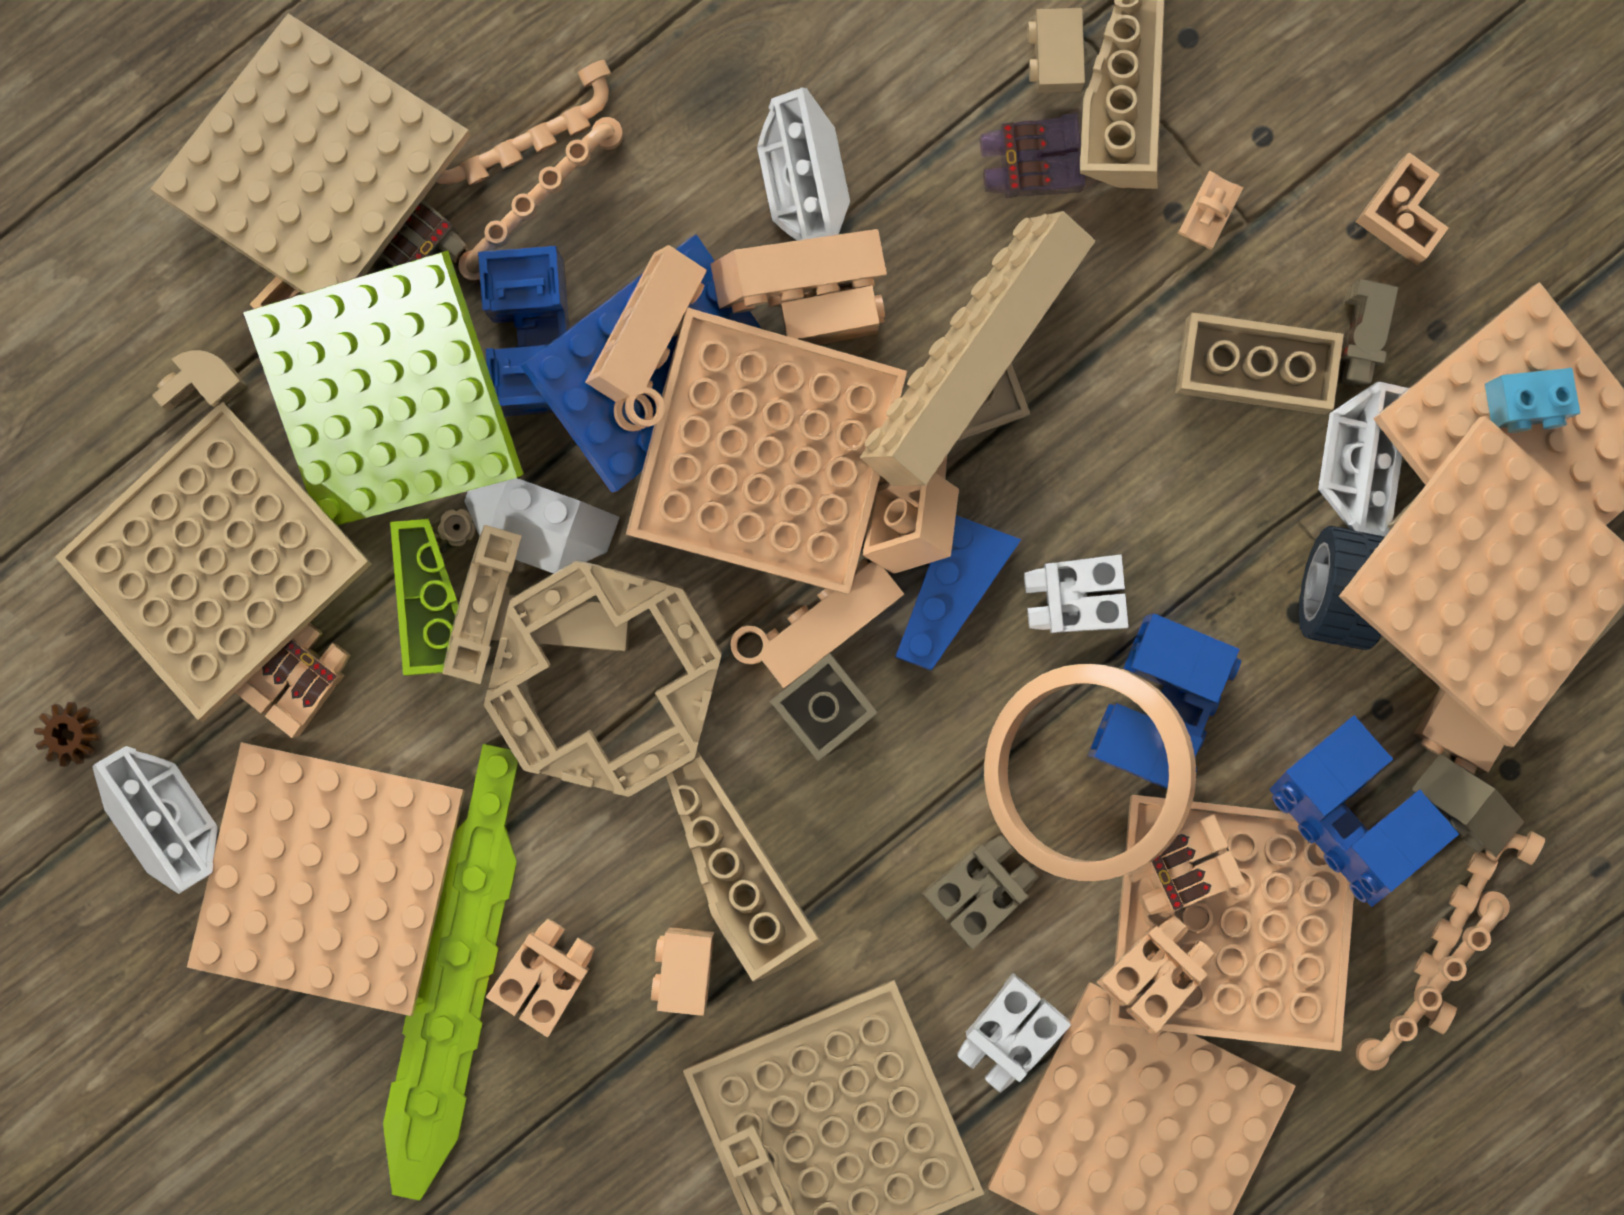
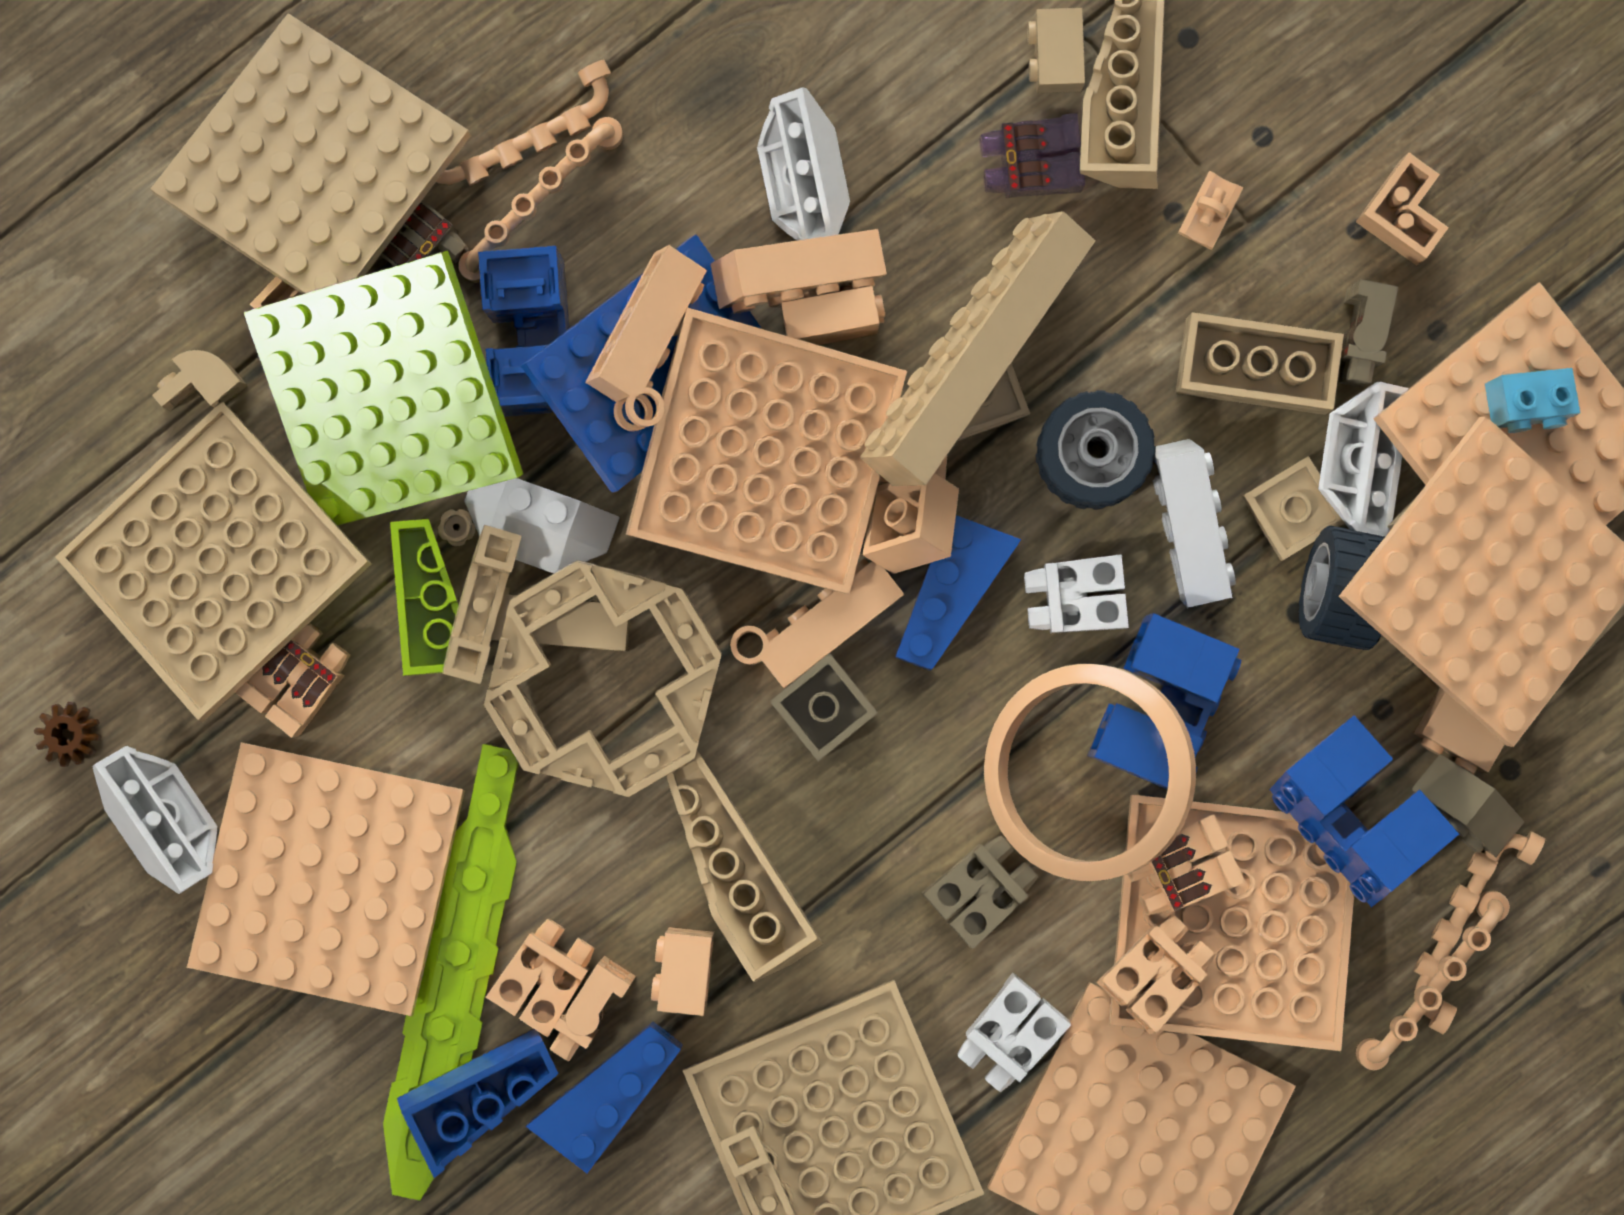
none -> blue wedge [397,1029,558,1178]
none -> blue wedge [526,1022,683,1173]
none -> light nougat hips [550,956,636,1061]
none -> wheel [1035,390,1156,510]
none -> white wedge [1153,439,1236,608]
none -> tan plate [1241,456,1345,561]

